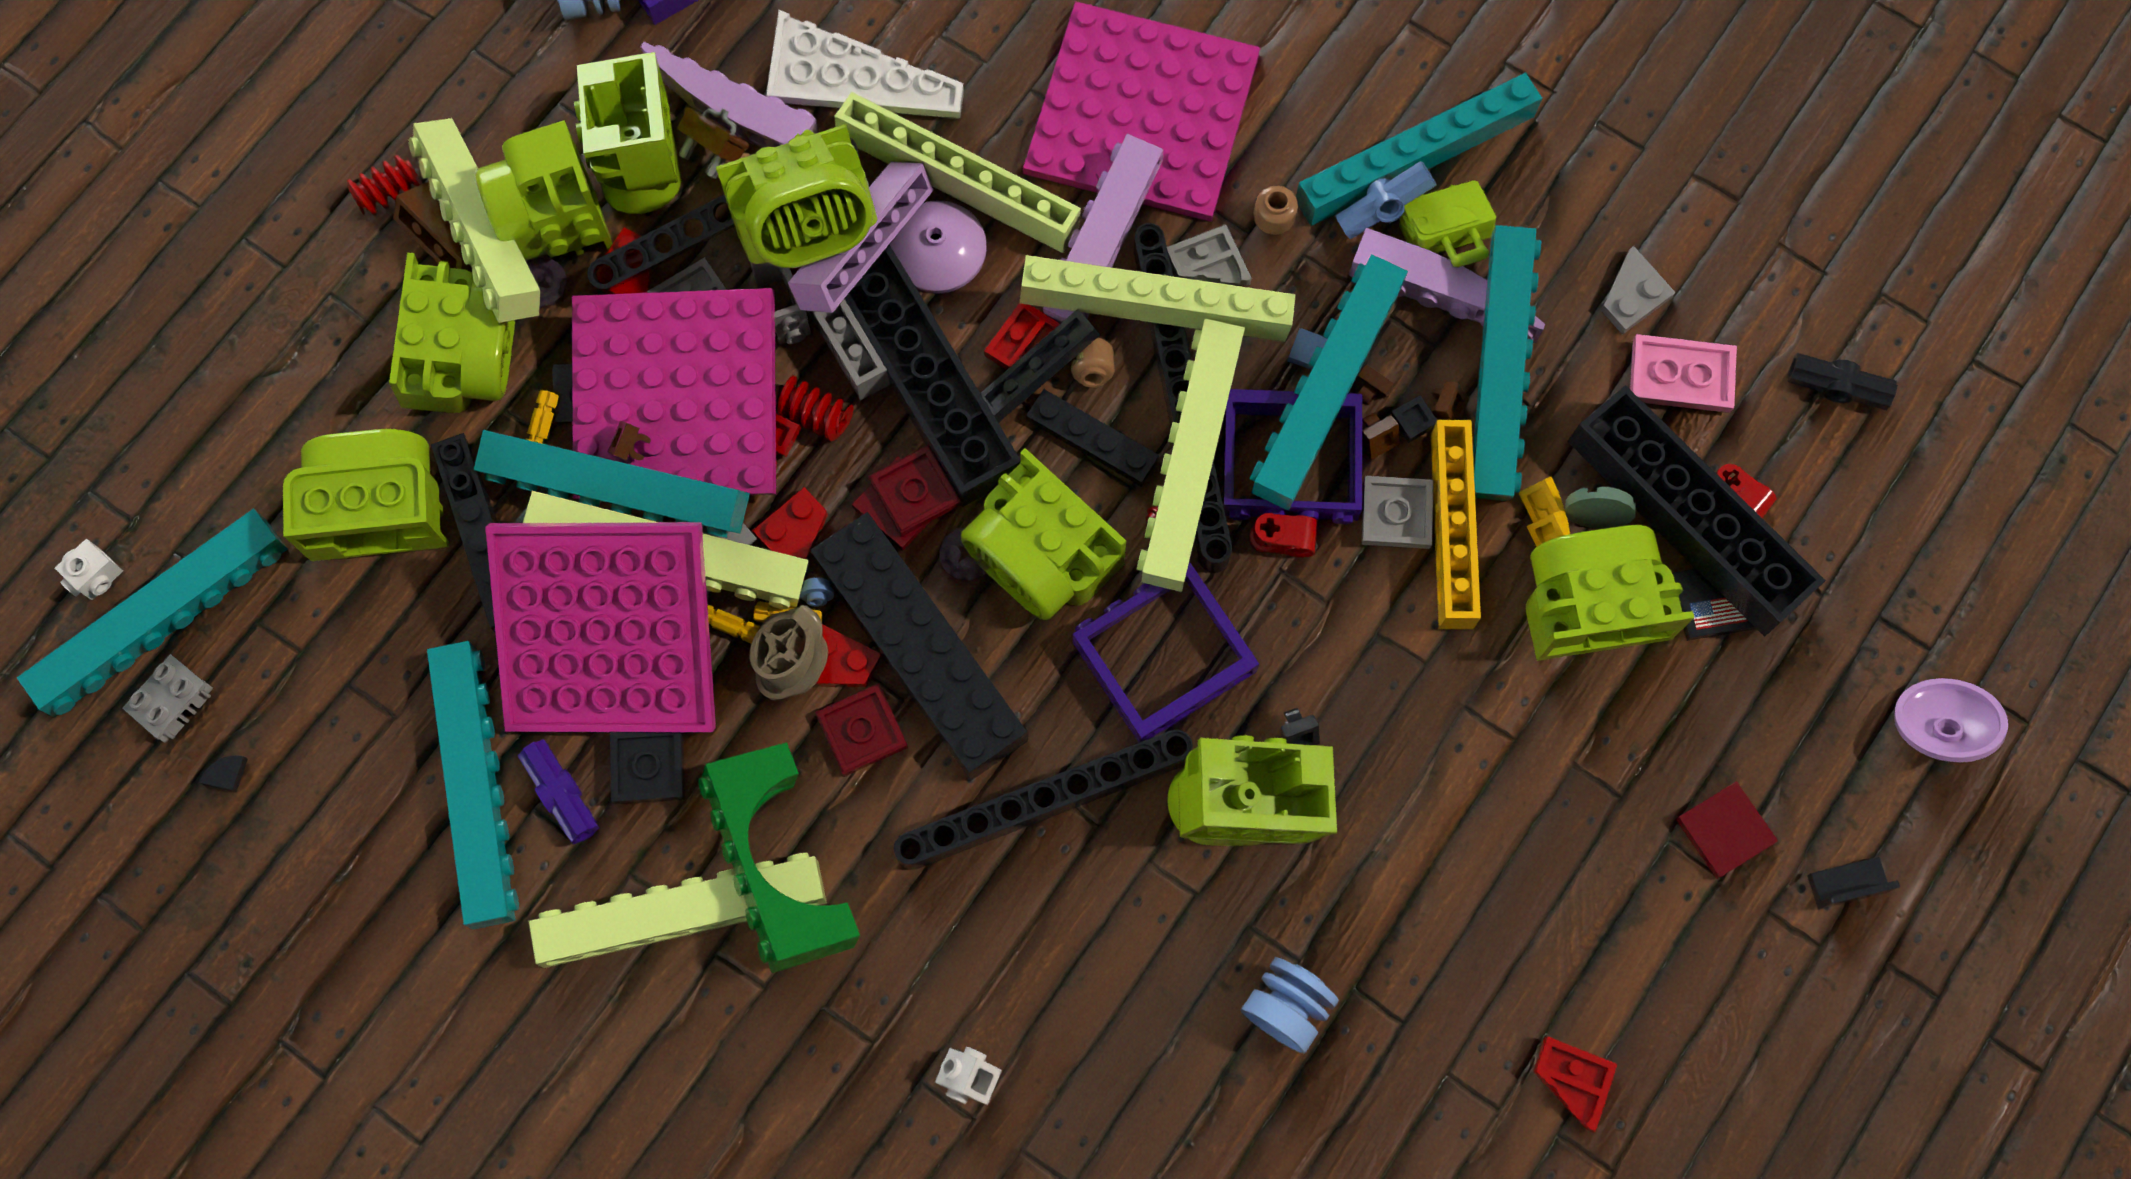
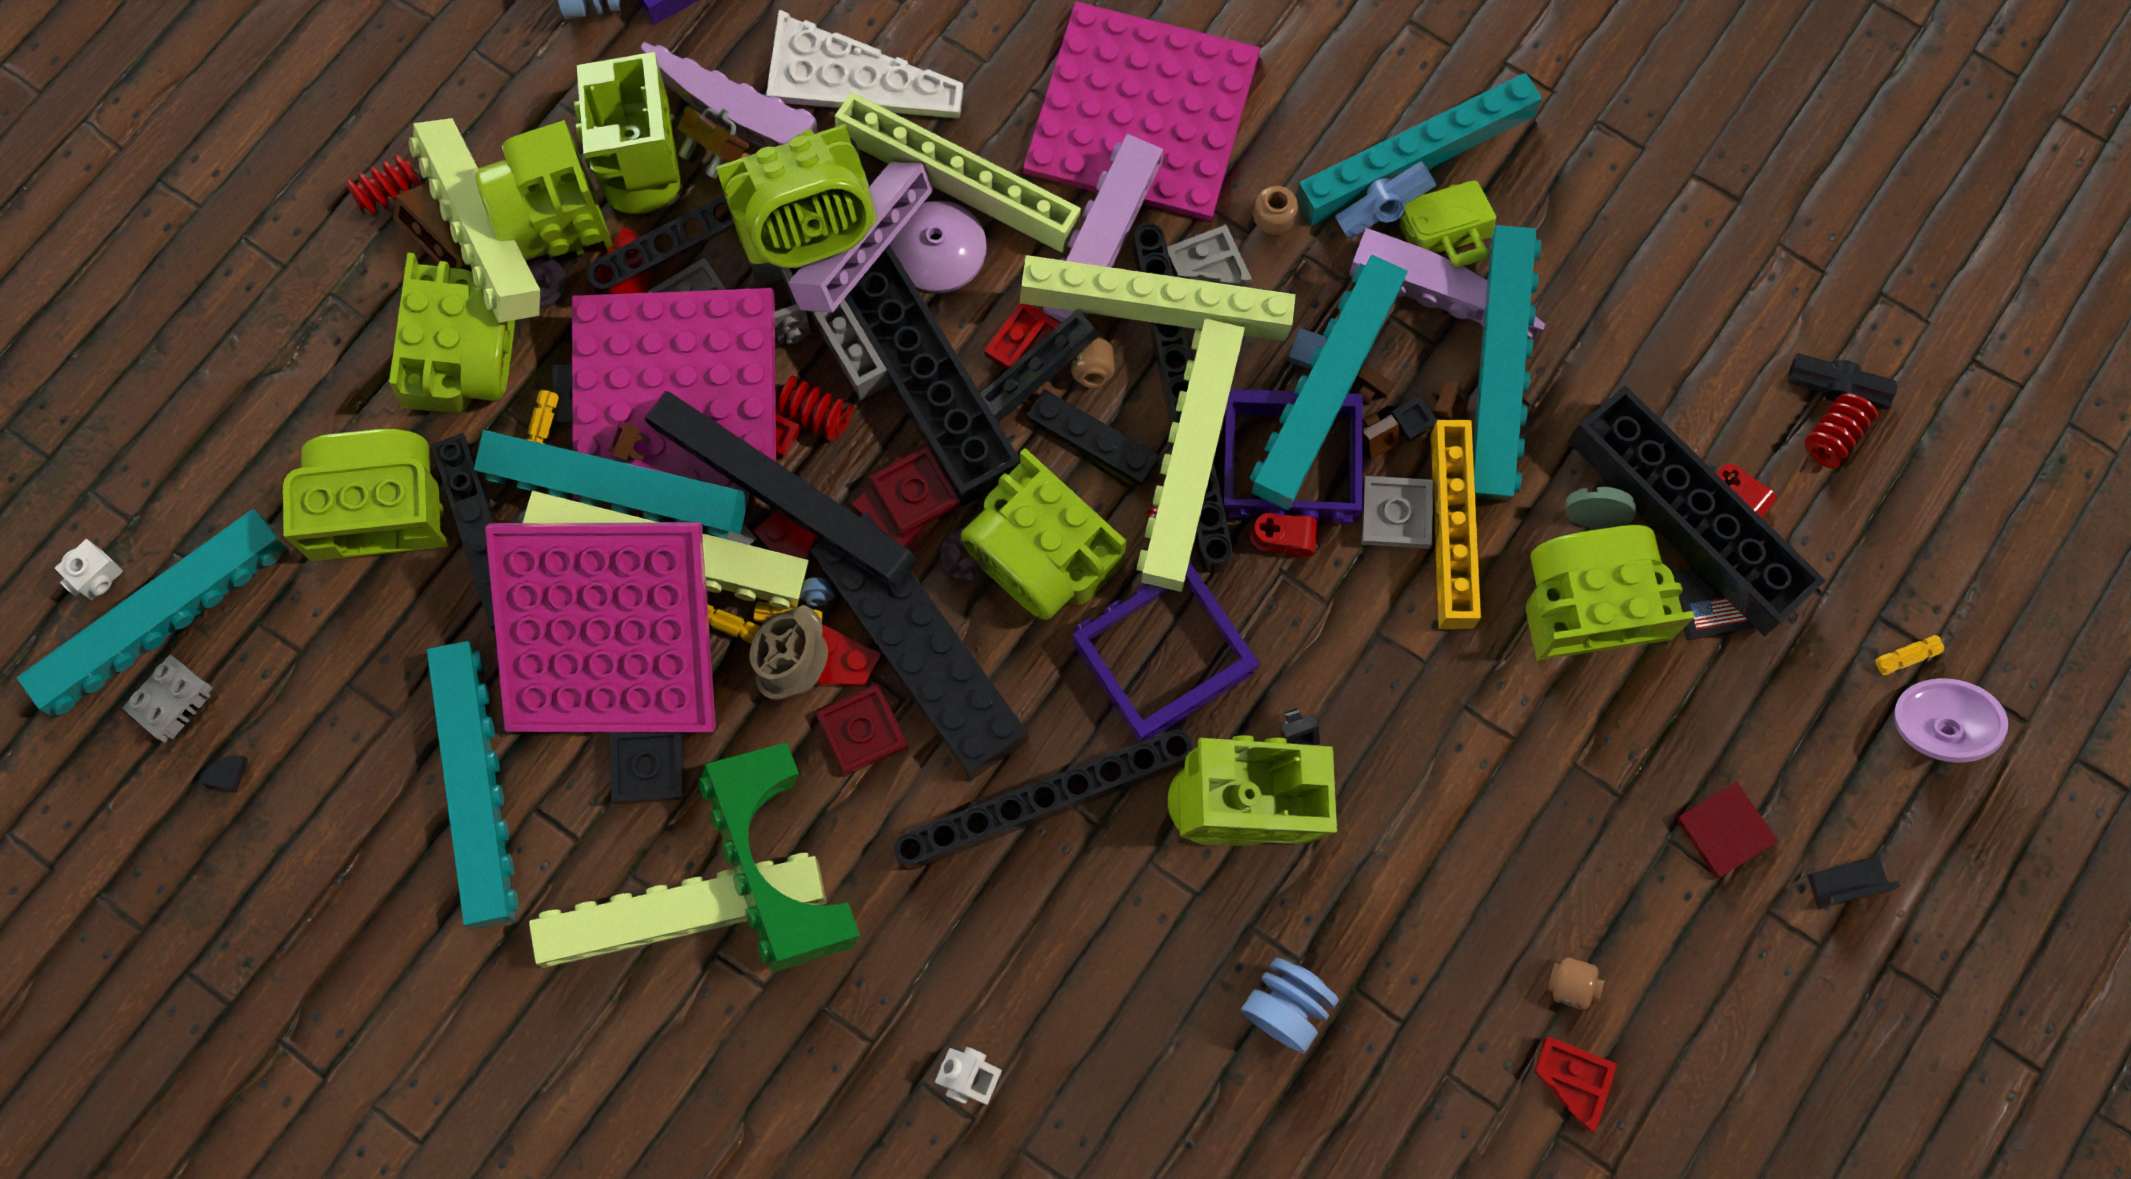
dark purple piece [517,739,600,845] -> none
yellow slope [1519,477,1570,547] -> none
light grey wing [1601,246,1676,335] -> none
bright pink plate [1630,334,1737,413] -> none
none -> black beam [644,391,917,588]
none -> medium nougat head [1548,957,1605,1010]
none -> red piece [1804,393,1878,469]
none -> yellow axle [1875,635,1944,675]

